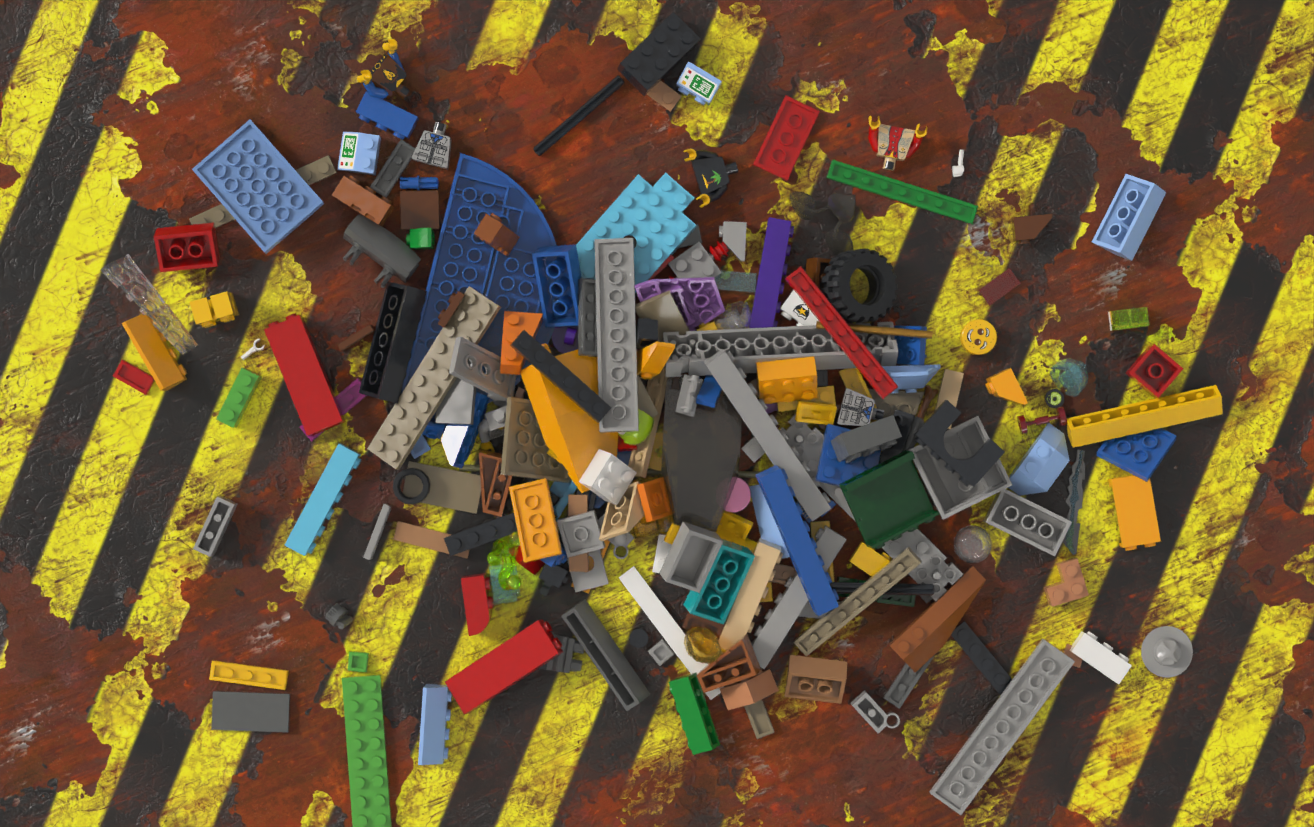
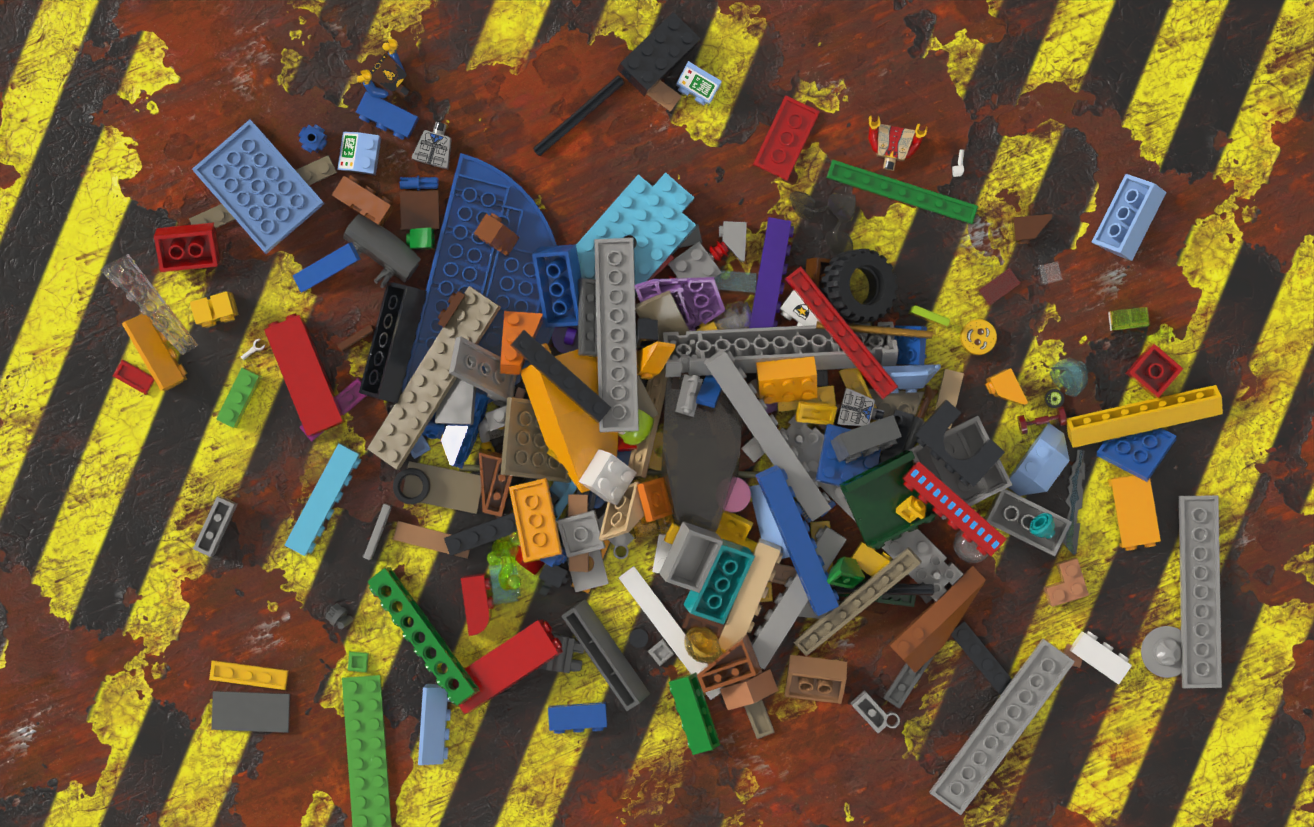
dark grey tile [370,139,416,198] -> none
black torso [683,149,738,208] -> none
none -> blue tile [293,242,361,293]
none -> blue brick [298,124,327,153]
none -> green brick [367,567,480,706]
none -> blue brick [548,702,607,734]
none -> green slope [827,557,865,589]
none -> yellow bracket [896,495,926,523]
none -> red brick [902,461,1006,556]
none -> lime tile [908,305,950,328]
none -> teal brick [1029,513,1055,539]
none -> clear tile [1038,262,1062,285]
none -> light grey plate [1179,495,1222,688]

